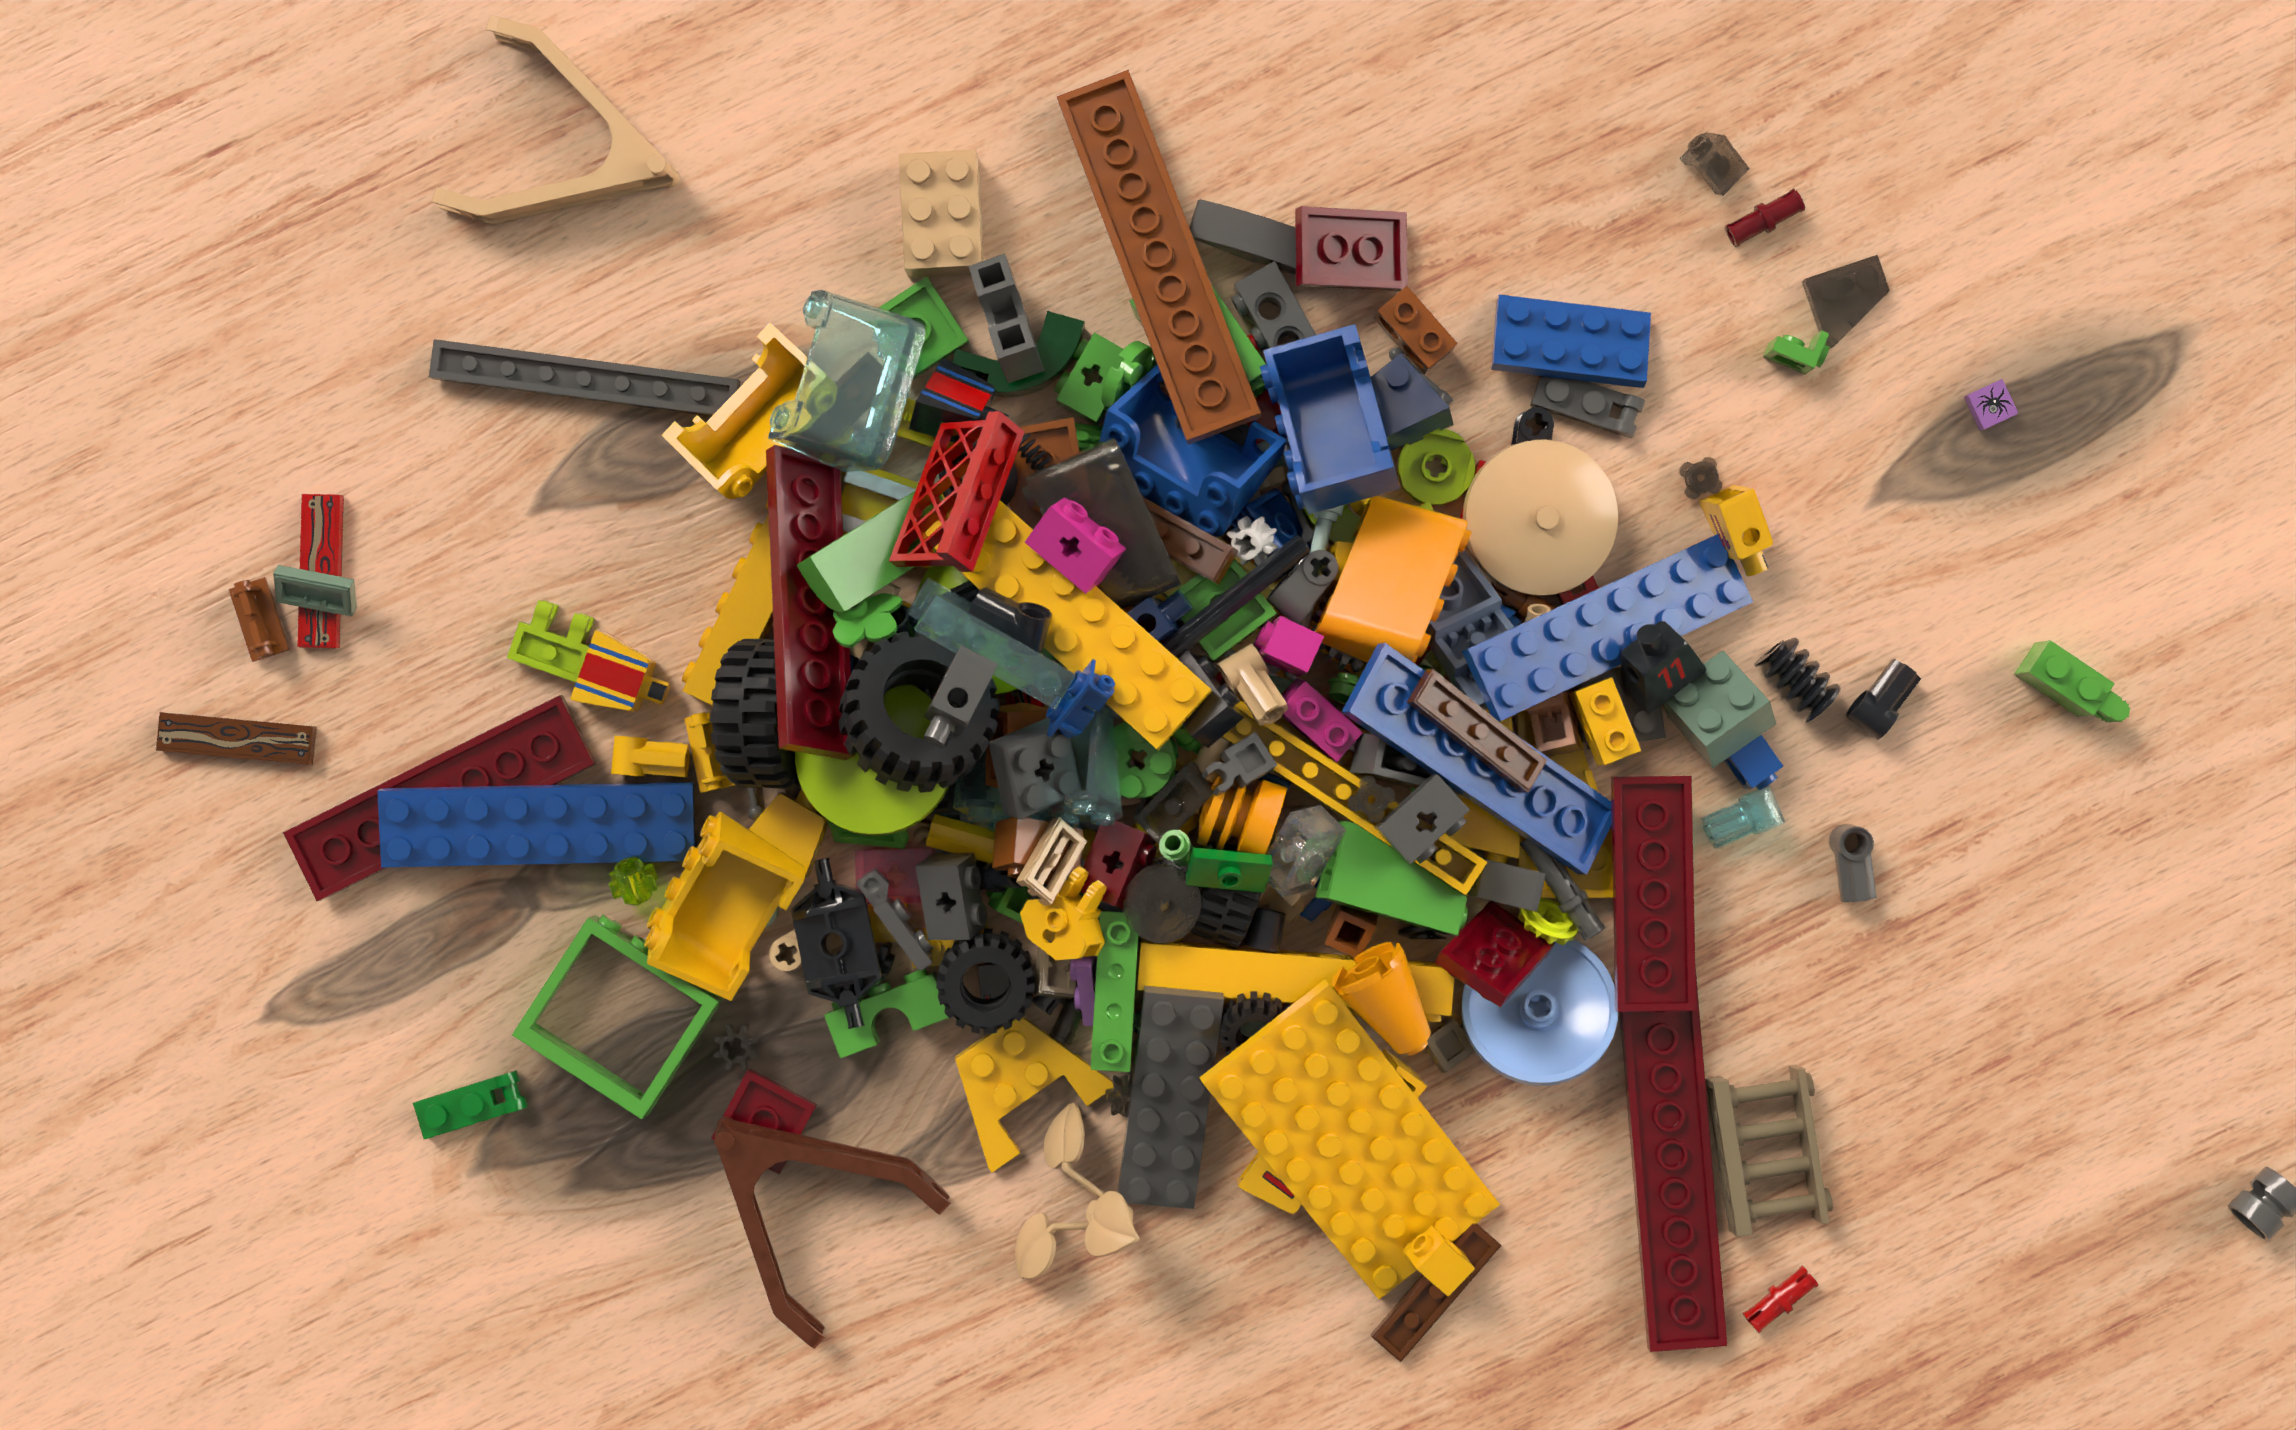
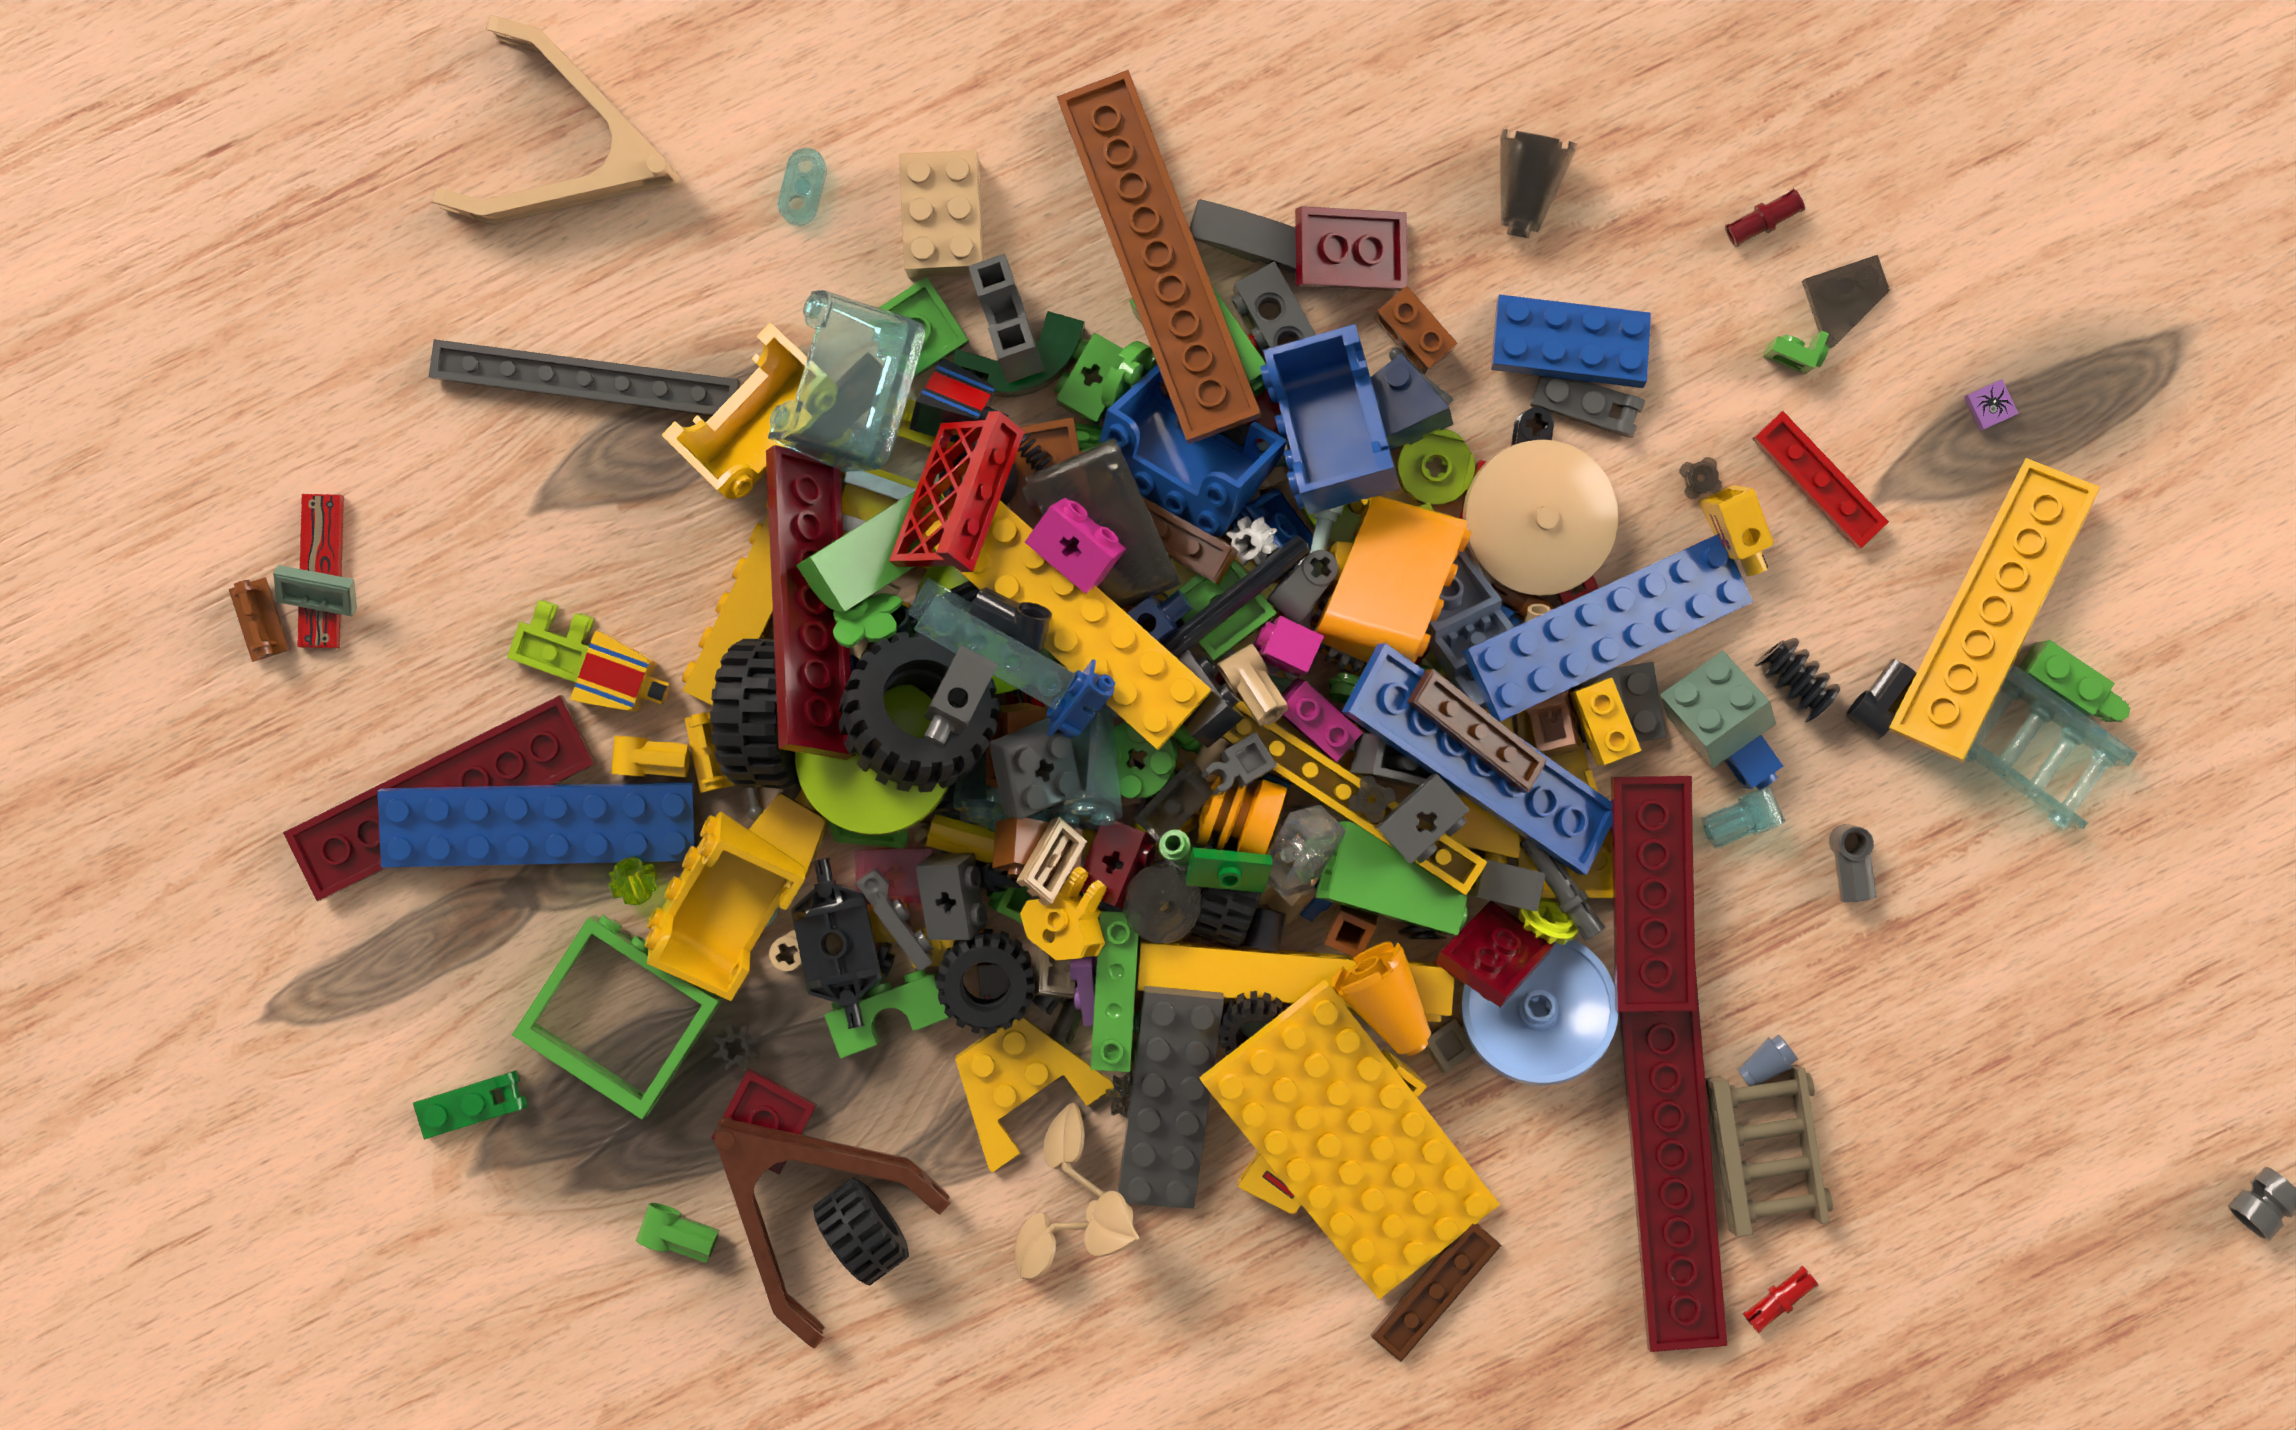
reddish brown tile [156,712,317,765] -> none
dark grey hinge [1282,482,1315,545] -> none
yellow brick [1405,1225,1475,1297] -> none
black torso [1620,621,1706,715] -> none
clear smoke bracket [1680,132,1750,196] -> none
none -> bright green piece [636,1202,720,1263]
none -> clear light blue plate [778,148,827,226]
none -> black tyre [813,1177,909,1286]
none -> clear smoke cone [1500,129,1577,239]
none -> sand blue cone [1738,1034,1798,1086]
none -> red plate [1752,411,1889,550]
none -> yellow plate [1889,458,2100,763]
none -> clear light blue fence [1965,664,2138,830]

